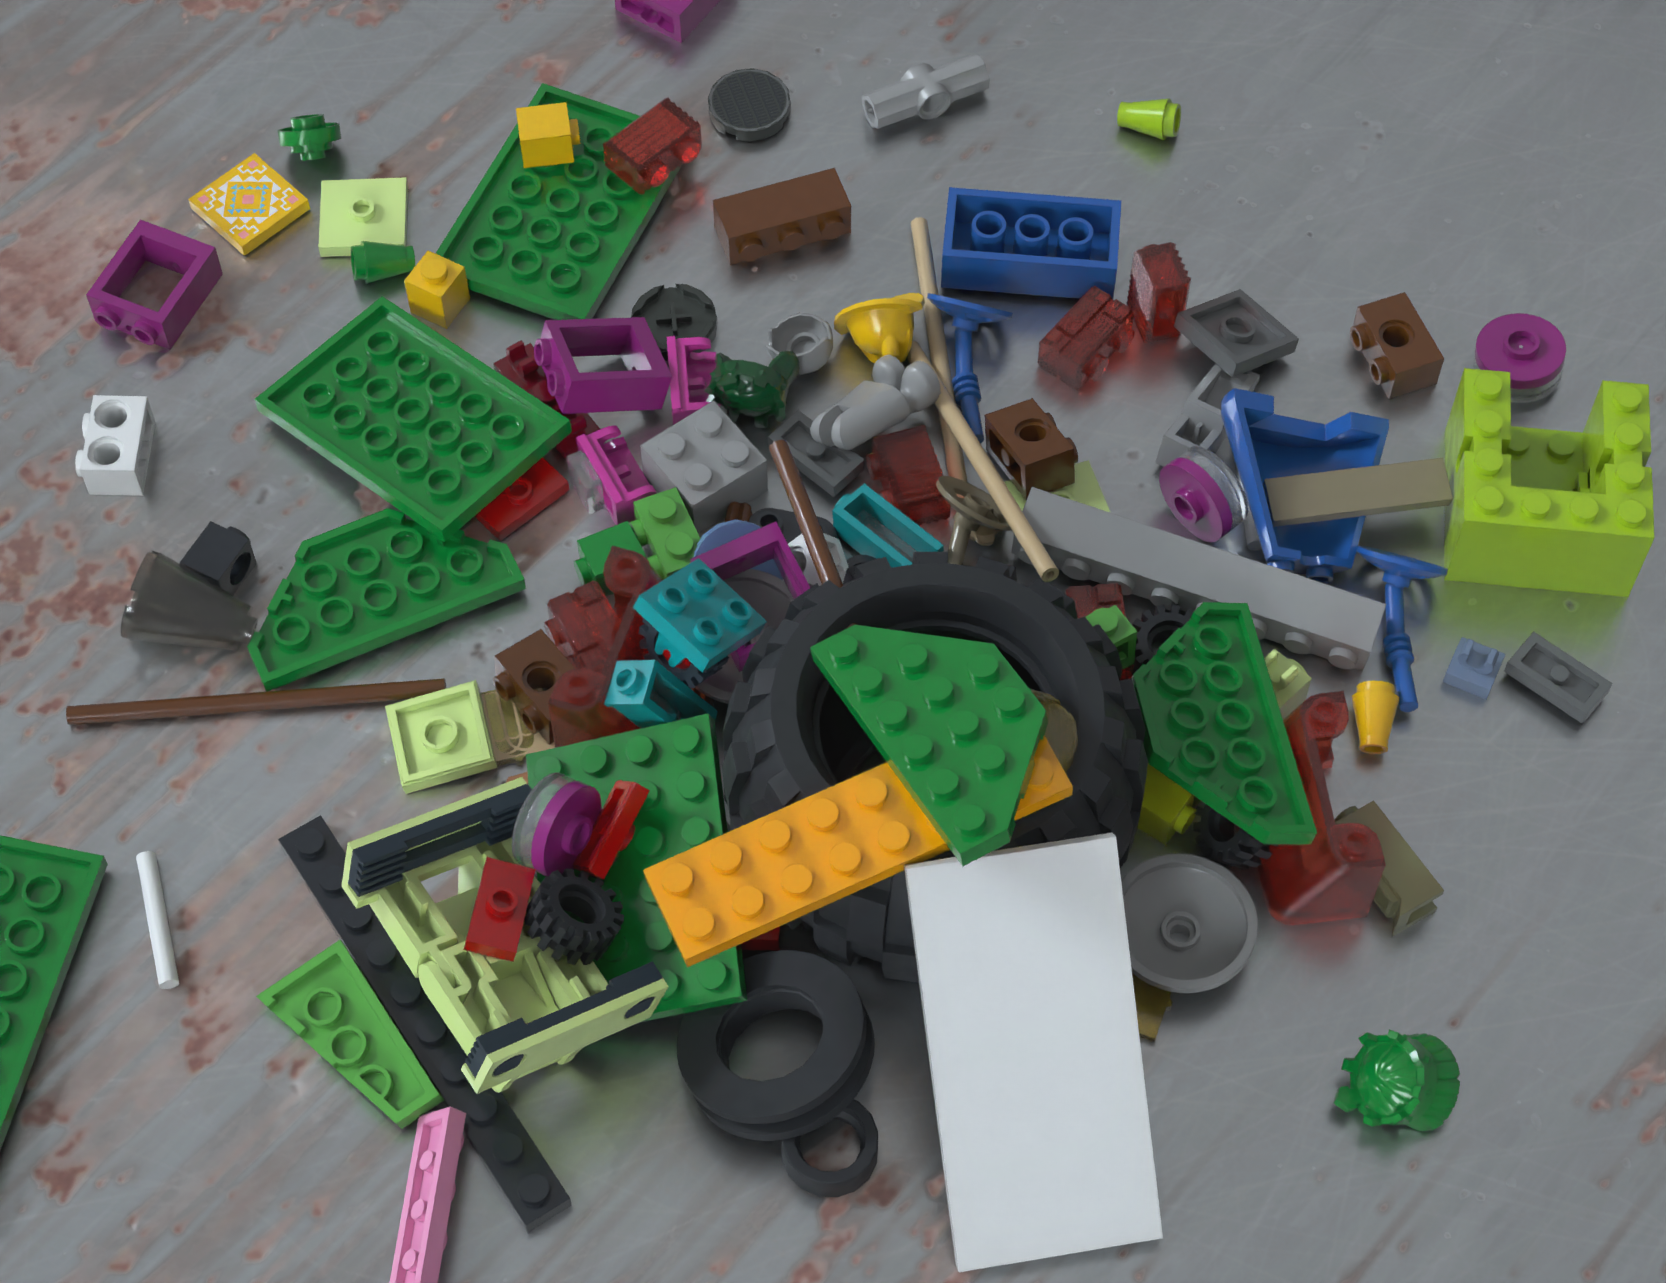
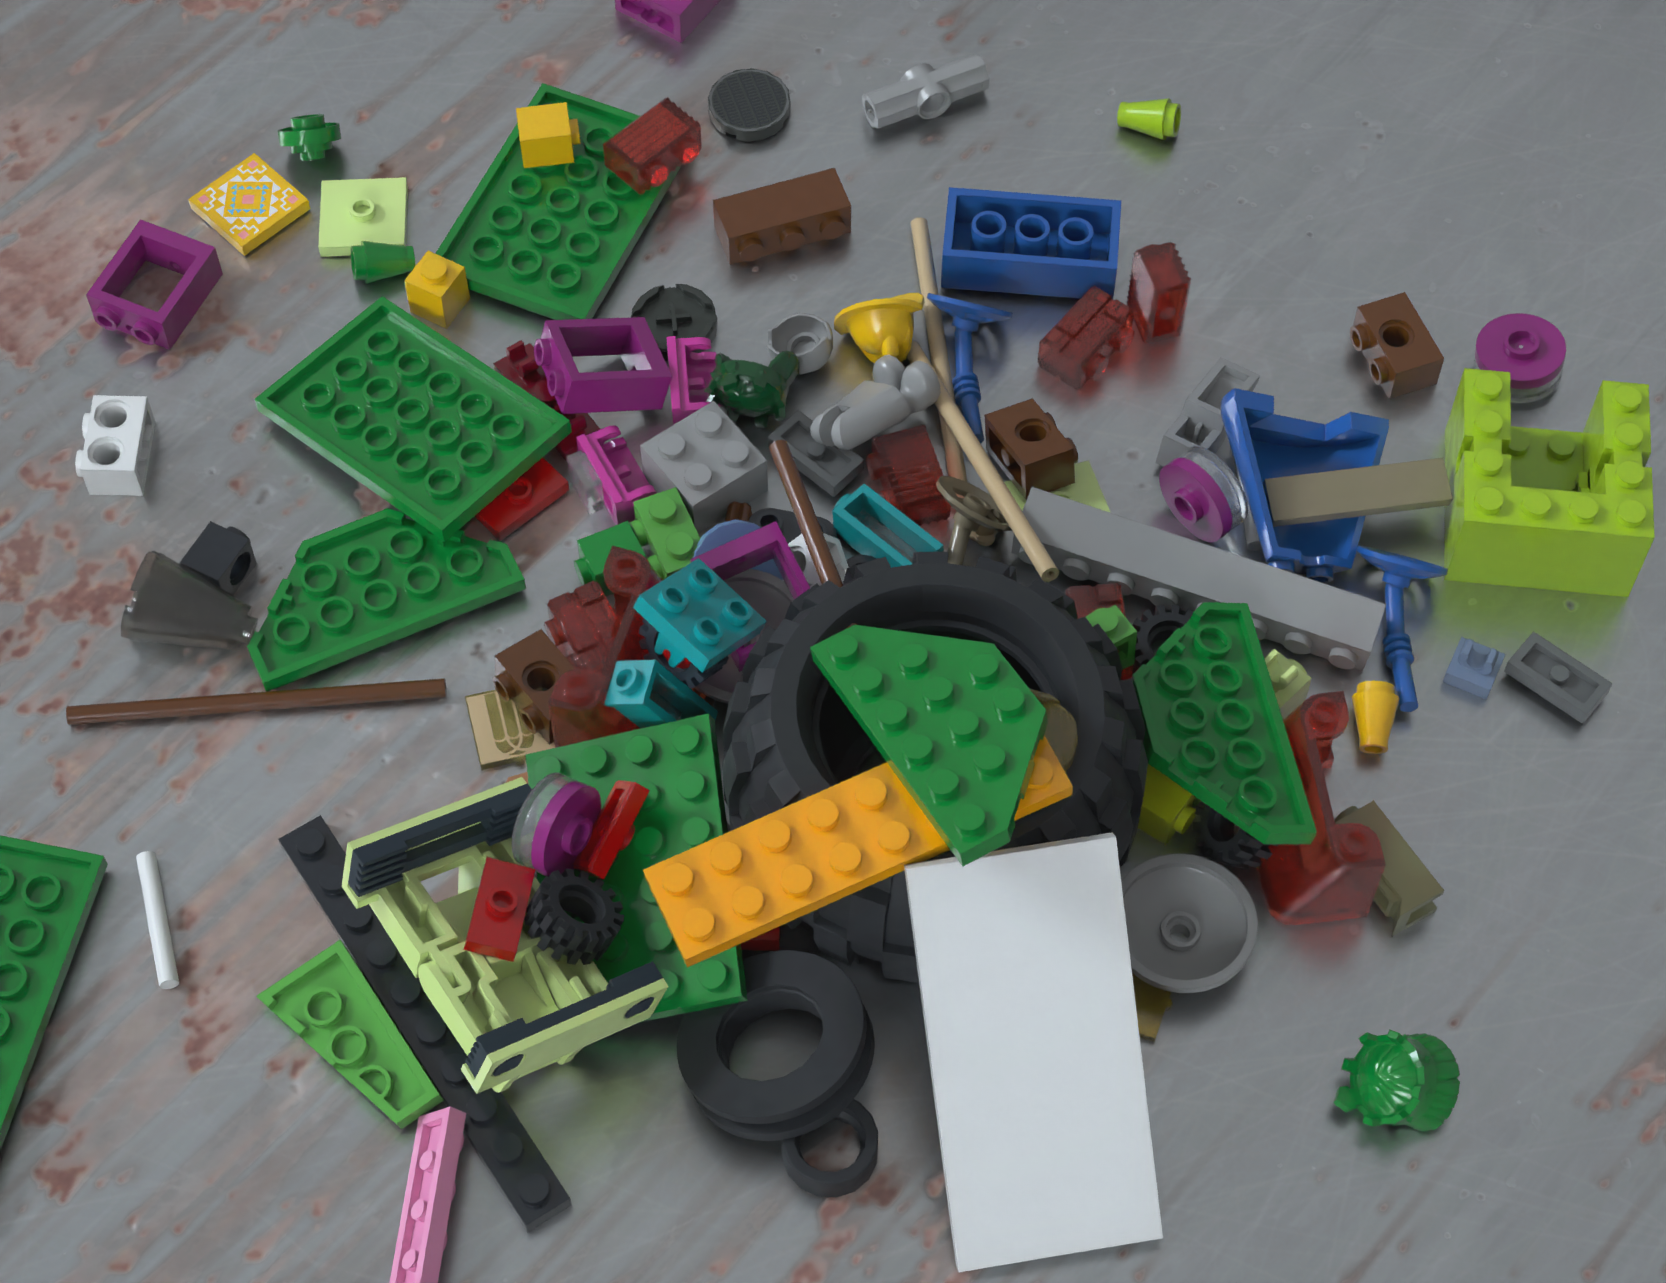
yellowish green tile [385,680,498,794] -> none
dark grey plate [1174,289,1299,377] -> none

